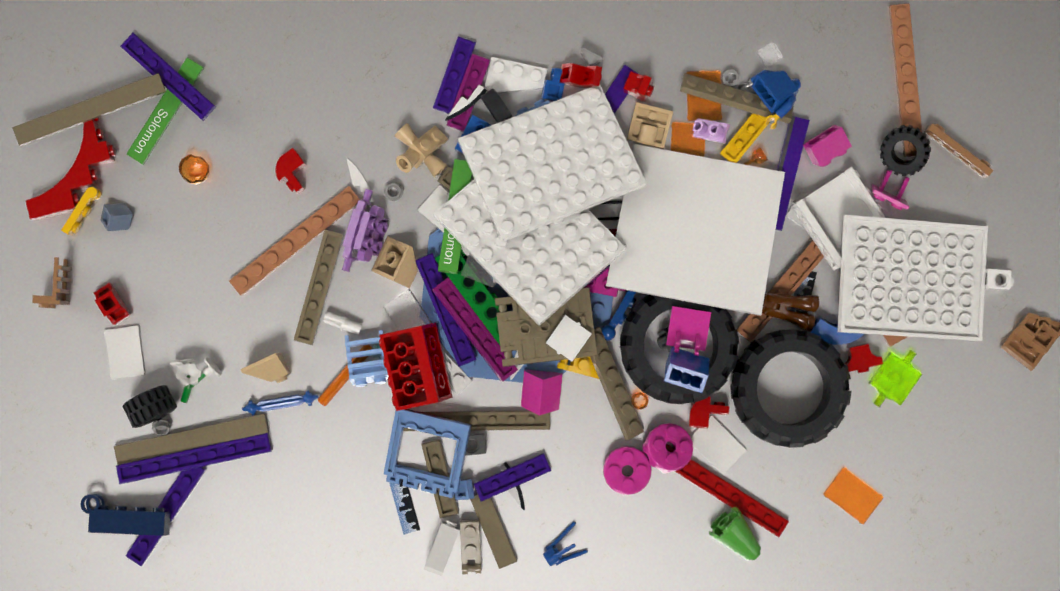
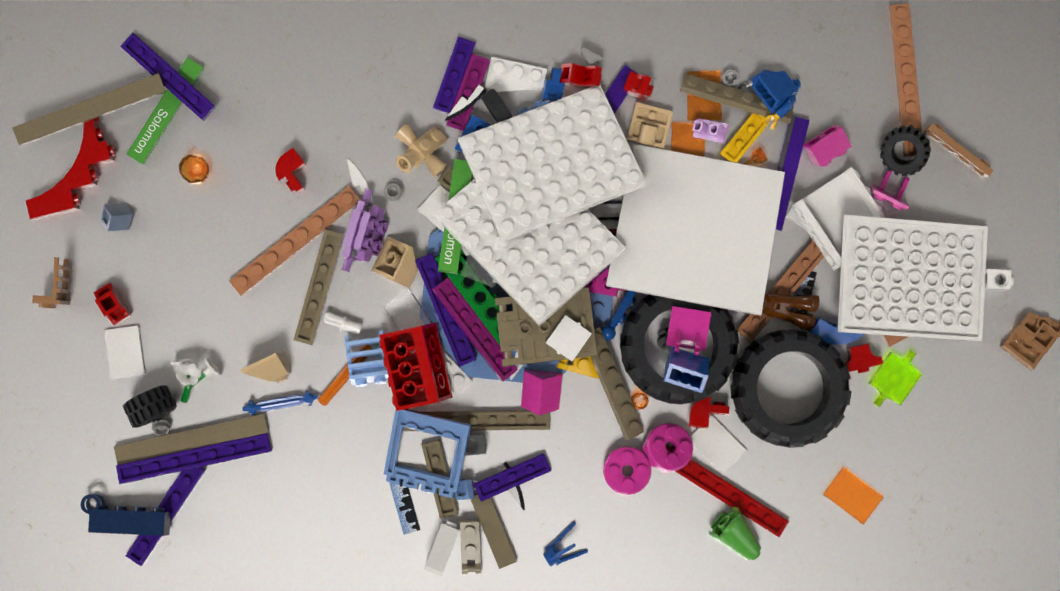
yellow plate [61,187,102,236] -> none
clear tile [757,41,783,68] -> none

